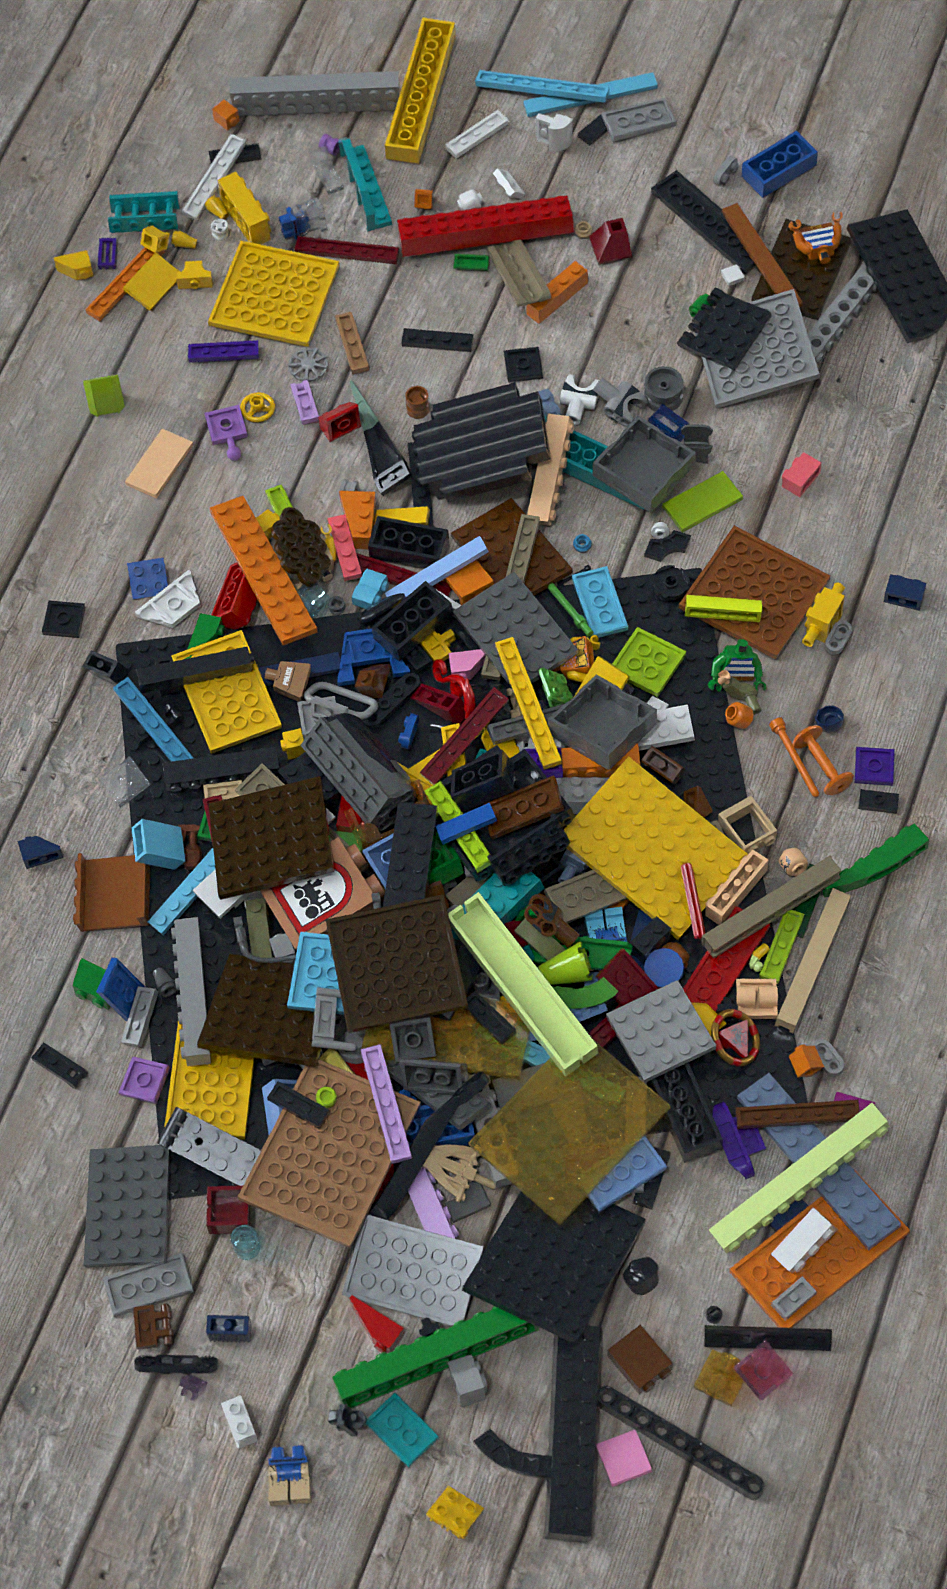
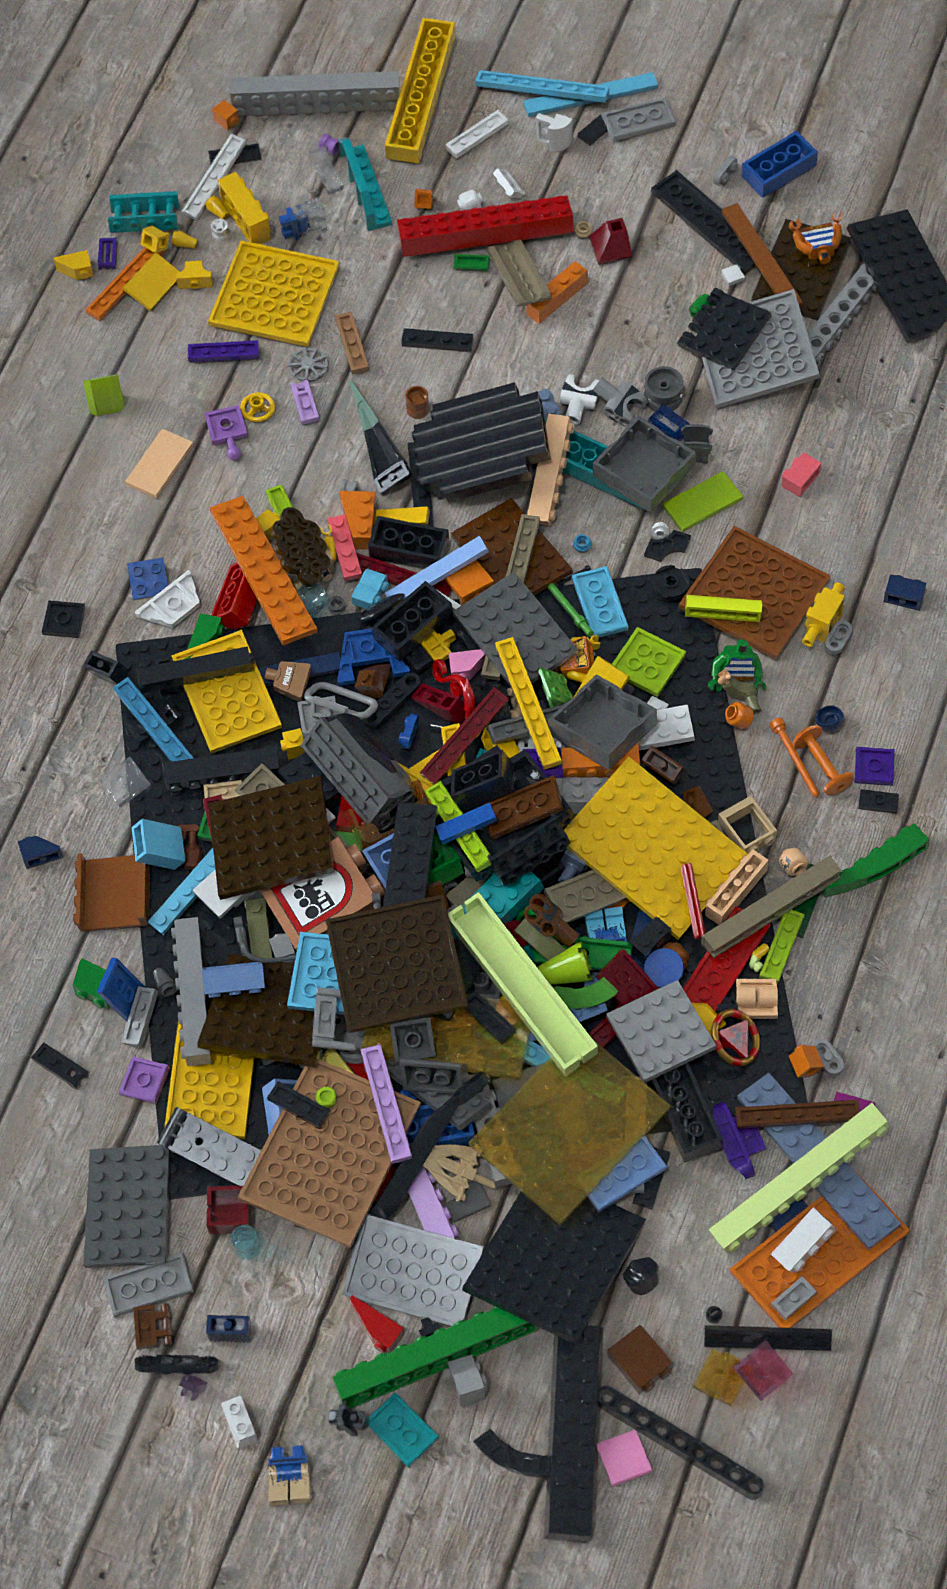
dark red tile [294,236,400,265] -> none
red slope [318,402,361,442] -> none
yellow hinge [426,1486,484,1539] -> none
black tile [504,347,543,383] -> none
tan tile [775,888,851,1033] -> none
none -> medium blue slope [202,962,265,997]

